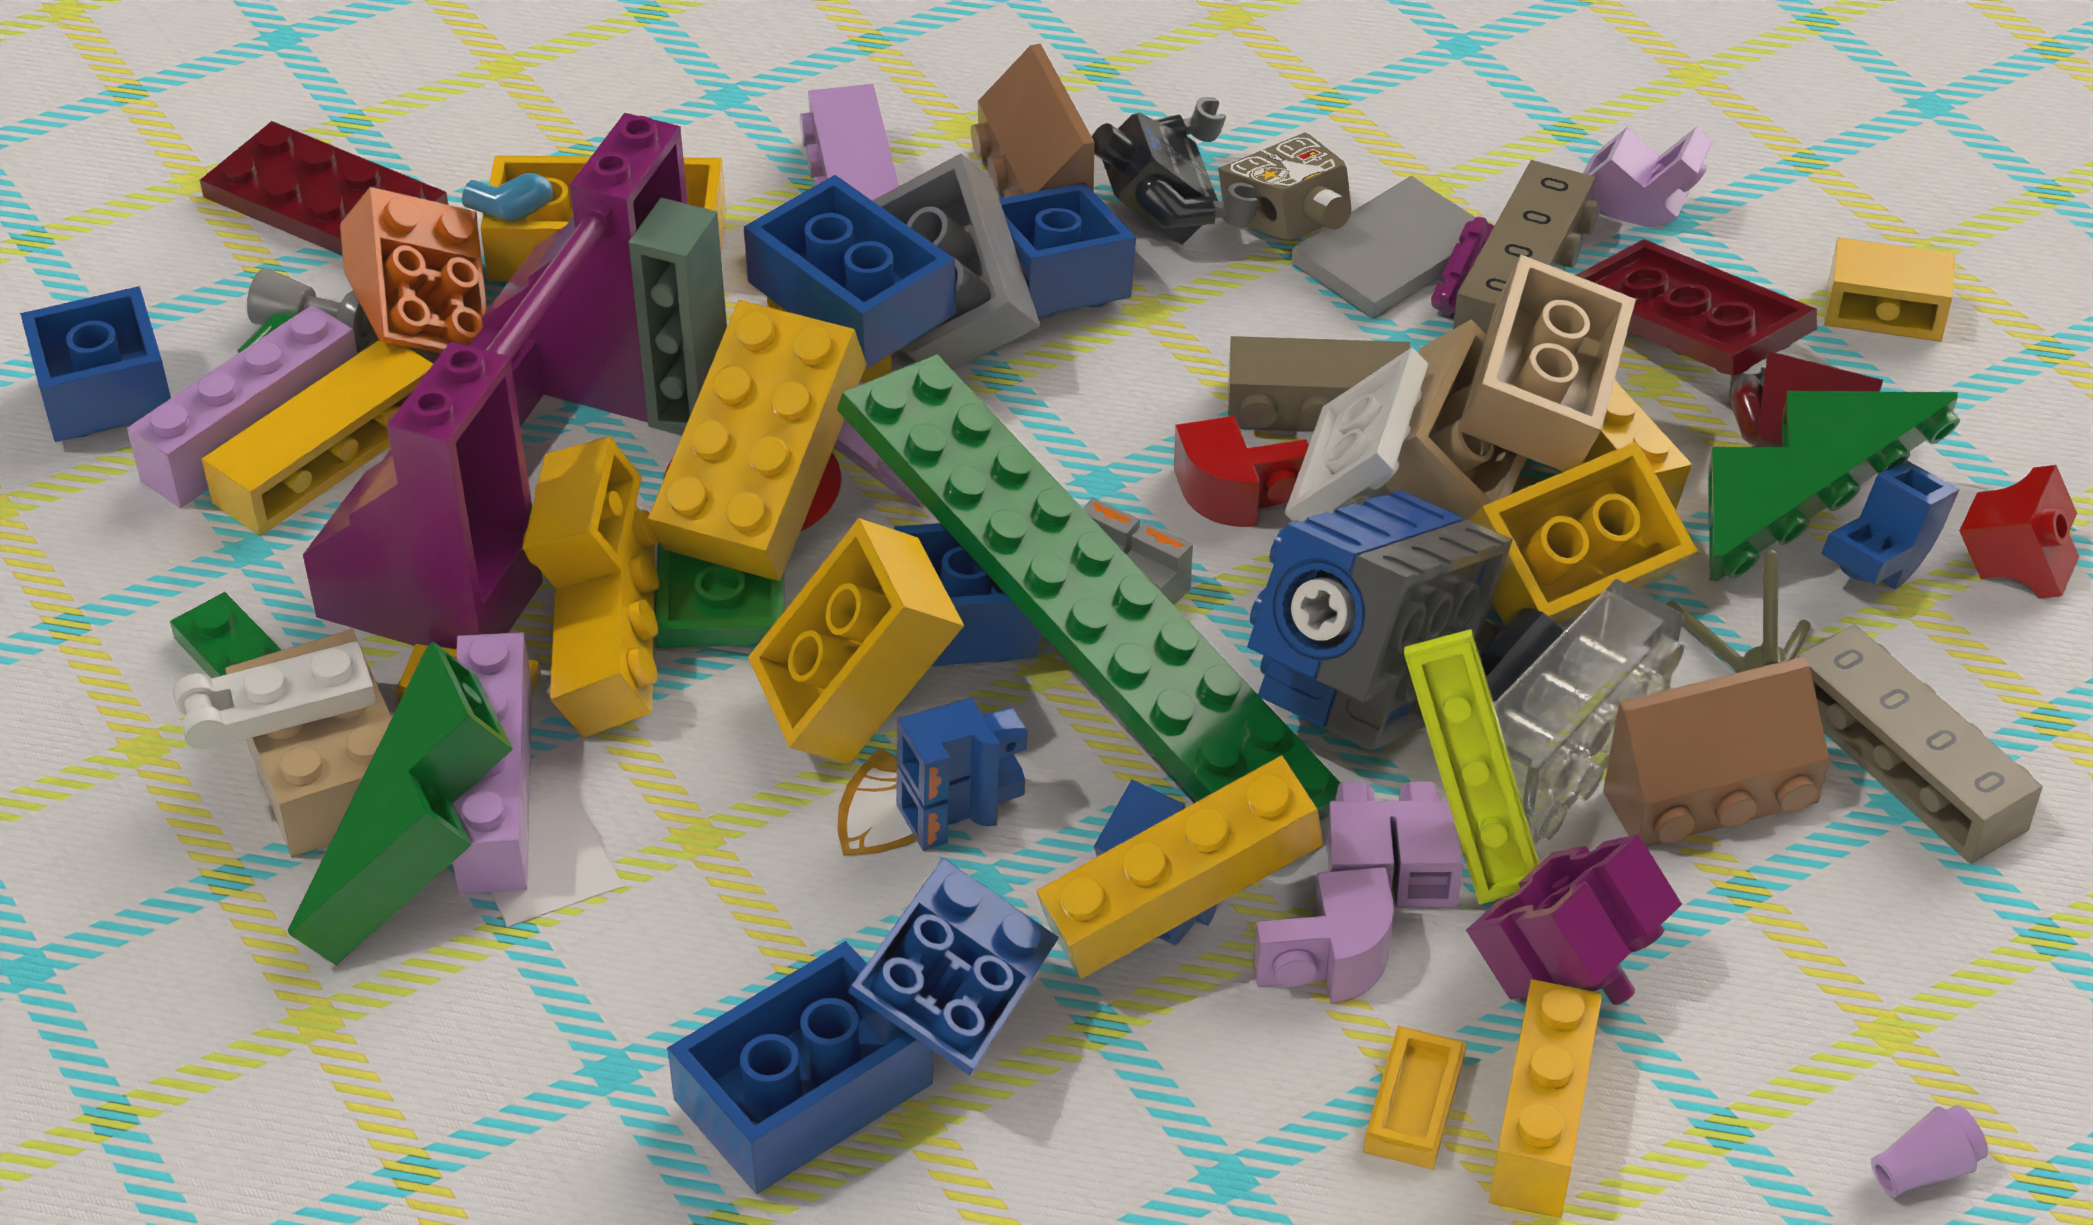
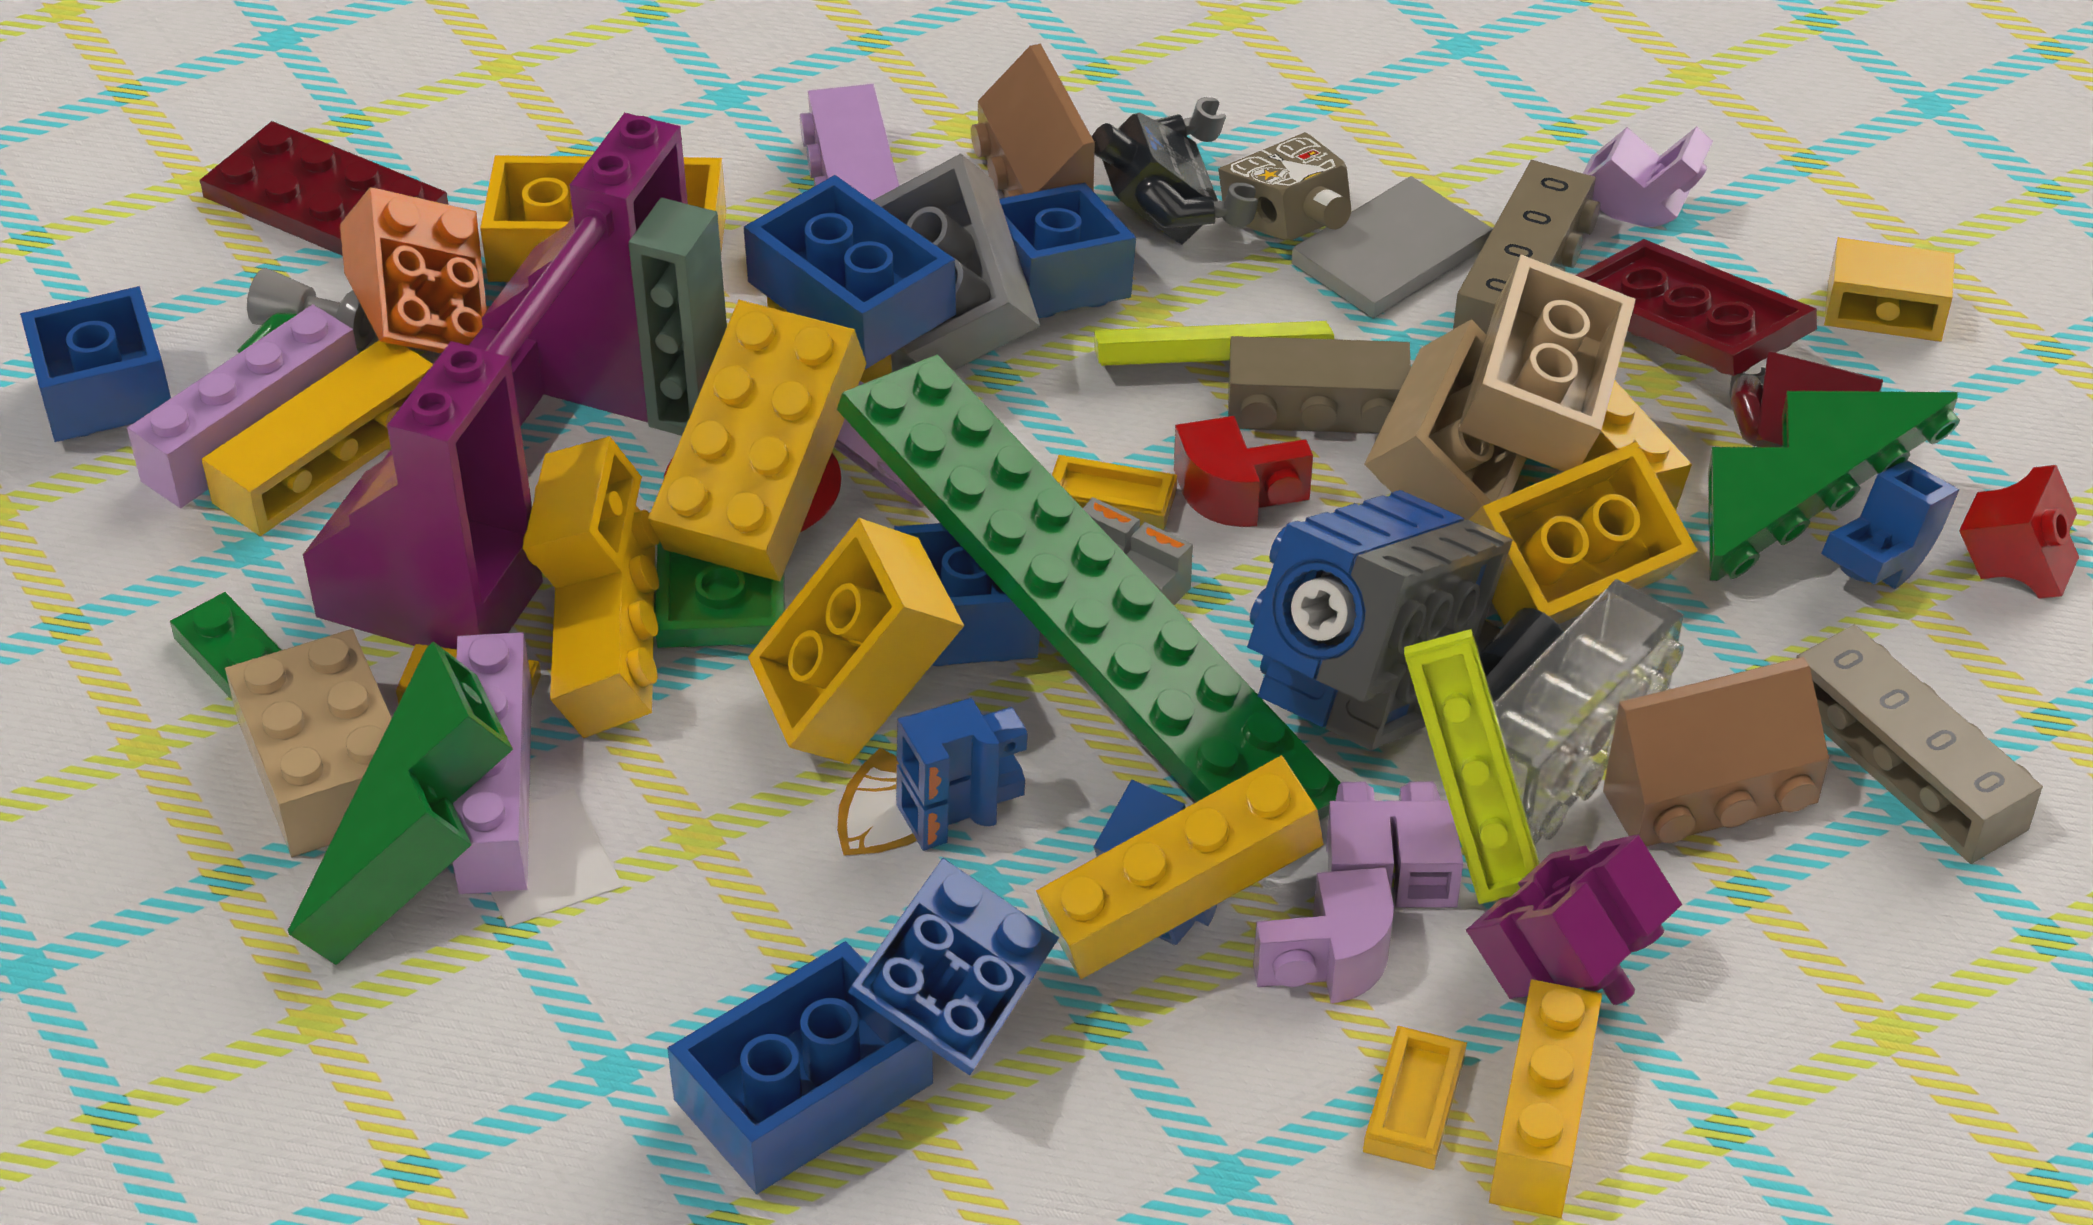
white plate [173,641,377,750] -> none
dark azure arm [462,173,553,221] -> none
white plate [1285,347,1428,522] -> none
magenta axle [1431,216,1494,317] -> none
olive plant [1665,550,1811,673] -> none
lavender cone [1871,1105,1988,1197] -> none
none -> yellow tile [1052,455,1177,530]
none -> neon yellow tile [1094,321,1334,366]

